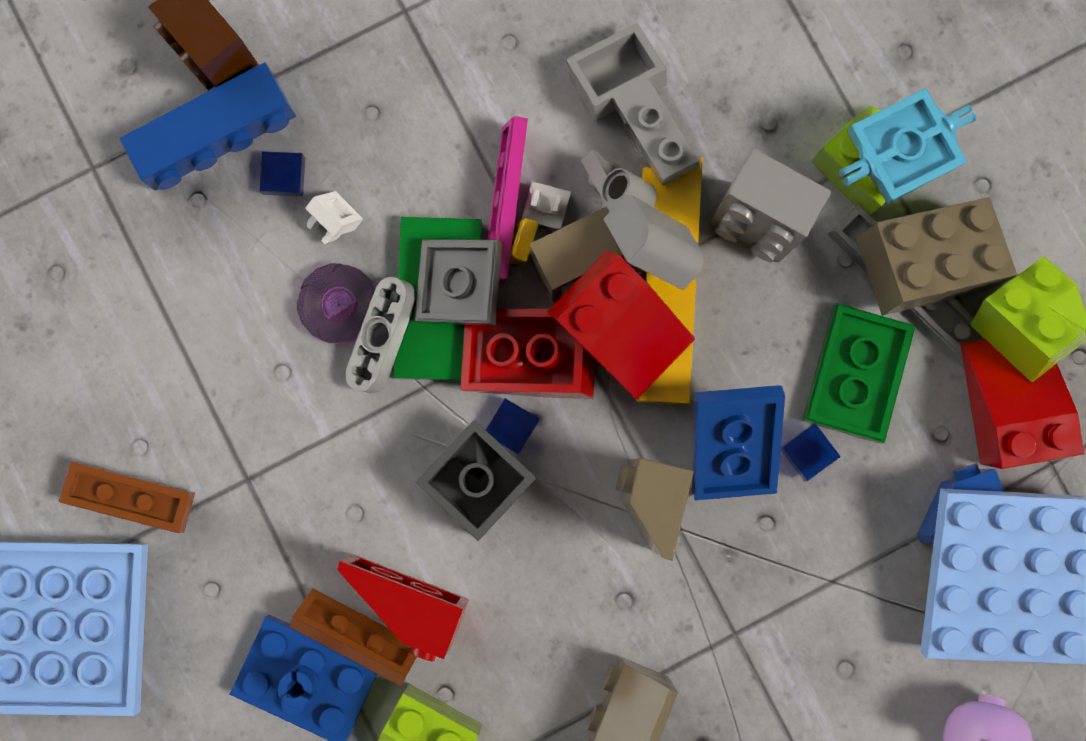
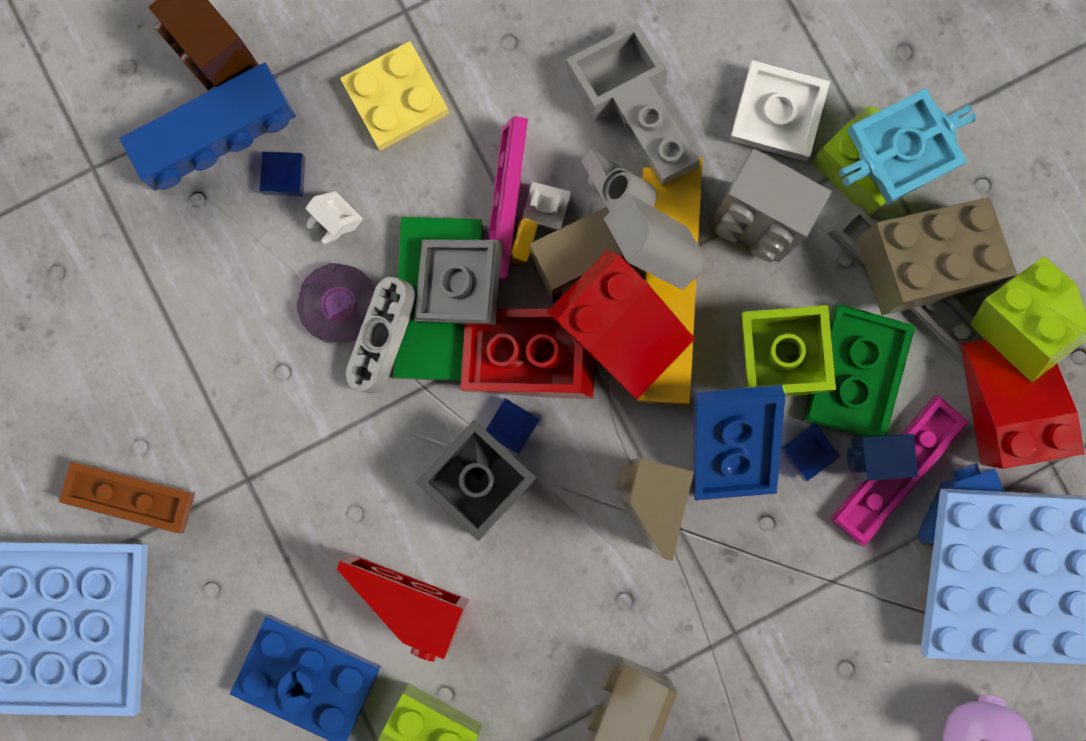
dark orange plate [289,588,417,686] -> none
none -> light yellow plate [340,41,449,151]
none -> white plate [729,60,830,162]
none -> lime slope [740,305,836,398]
none -> dark pink tile [829,395,969,547]
none -> dark blue brick [847,434,918,481]

